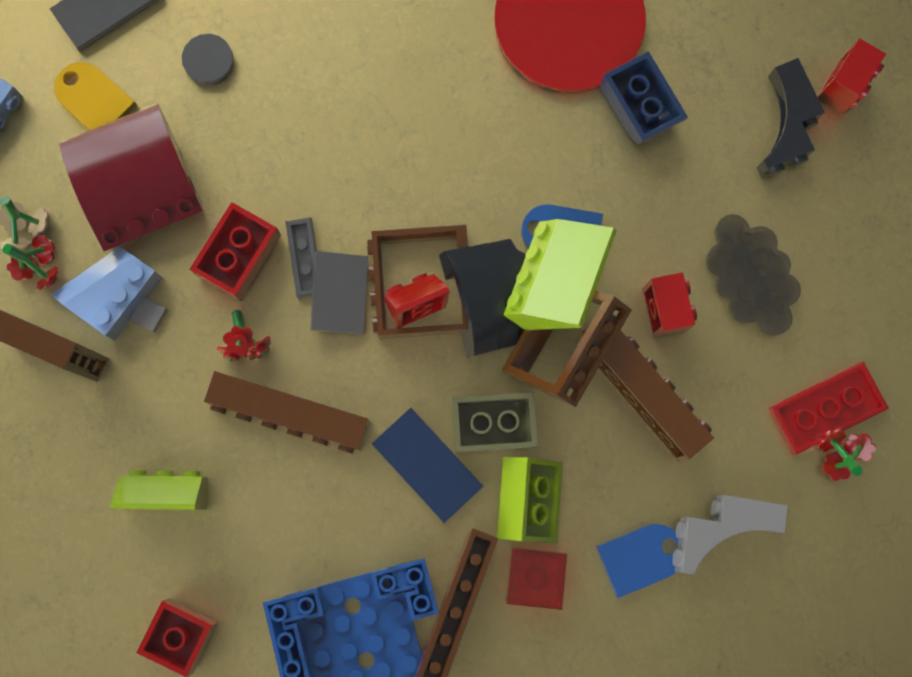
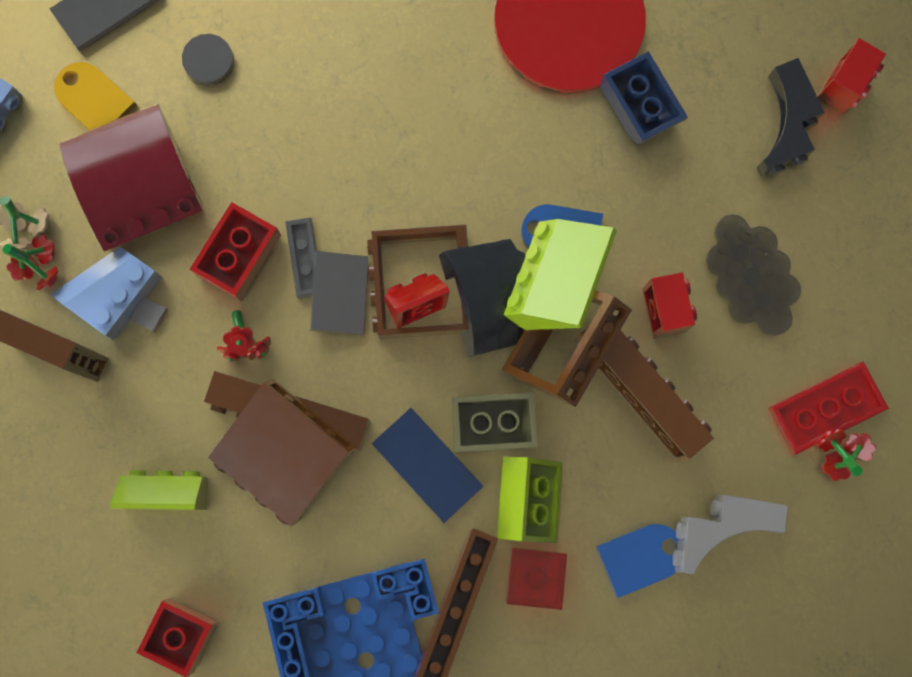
none -> reddish brown panel [208,379,356,527]

